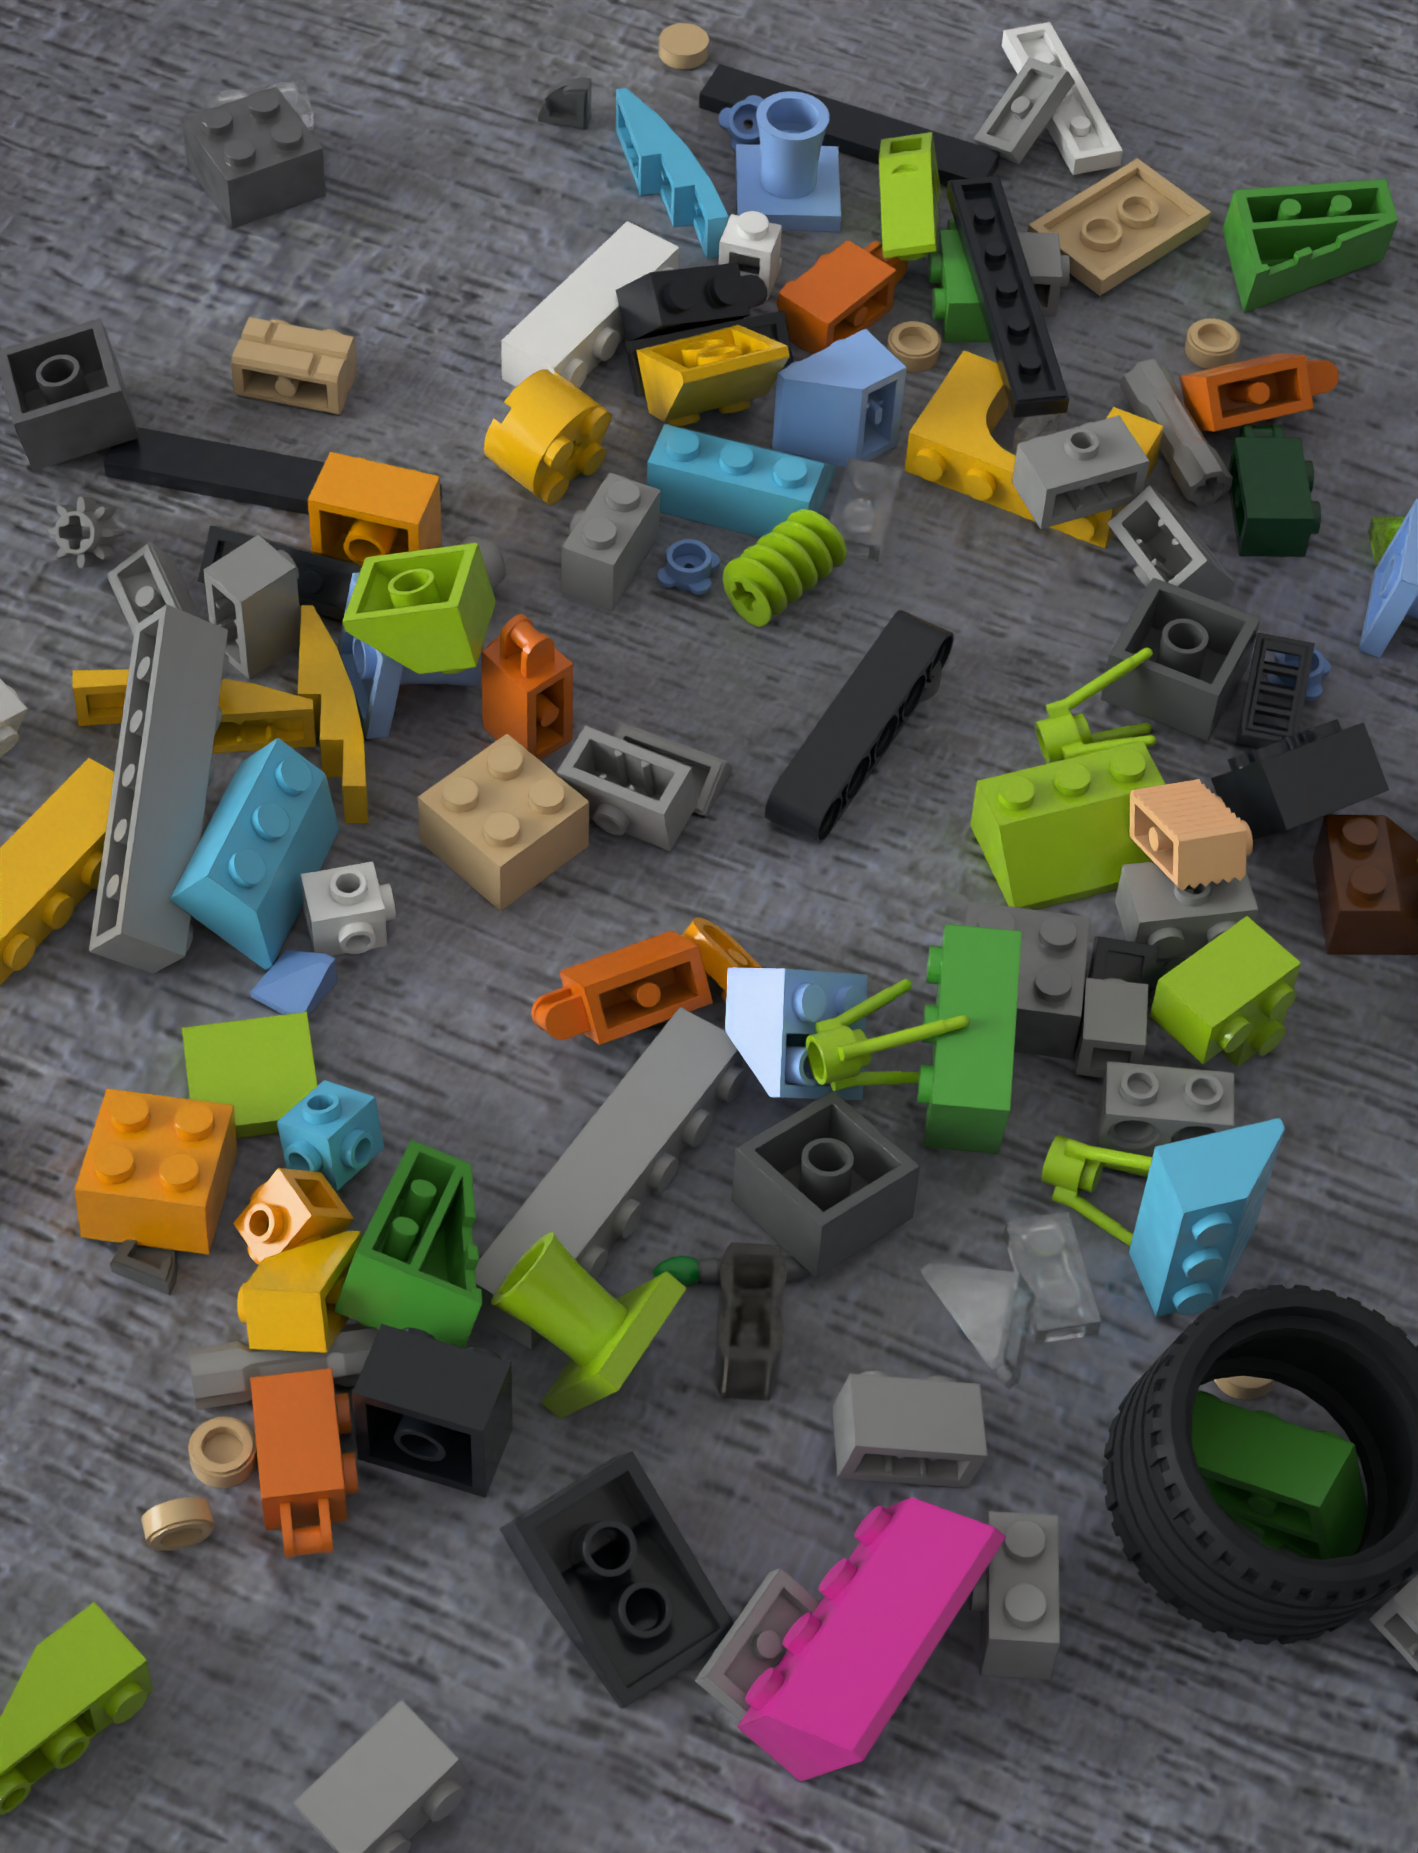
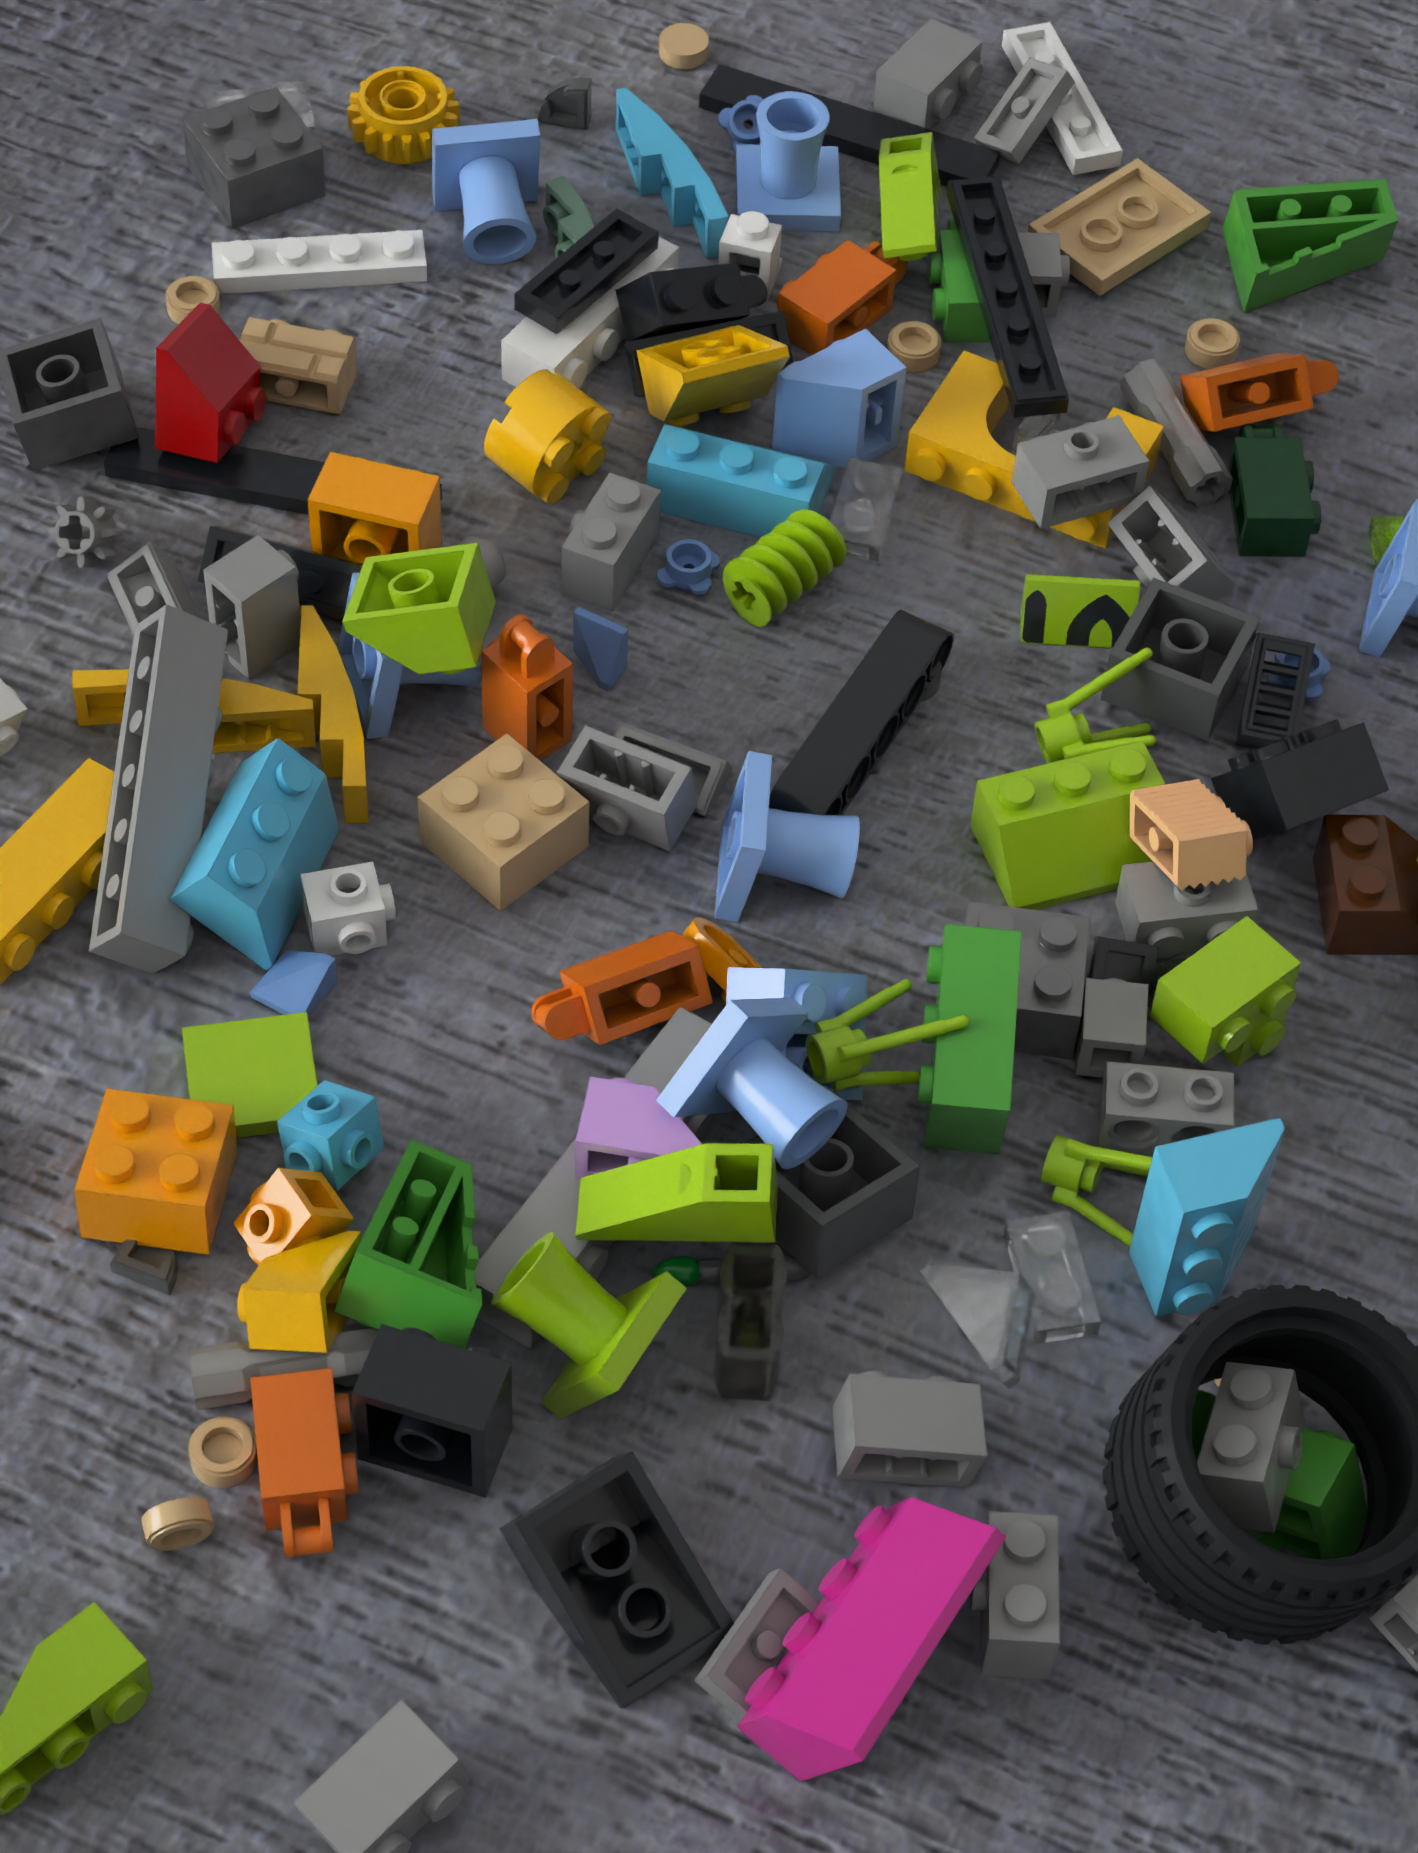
none -> red slope [155,303,266,463]
none -> tan tile [166,276,221,324]
none -> white plate [211,230,427,294]
none -> yellow gear [347,66,460,164]
none -> light blue plant [432,119,540,264]
none -> black plate [514,208,659,335]
none -> sand green slope [543,175,594,258]
none -> medium blue slope [573,607,628,691]
none -> lavender slope [575,1076,702,1178]
none -> lime slope [575,1143,778,1242]
none -> light blue plant [656,997,848,1169]
none -> light blue plant [714,751,860,923]
none -> light grey brick [873,18,983,129]
none -> lime slope [1020,574,1140,649]
none -> light grey brick [1197,1362,1305,1533]

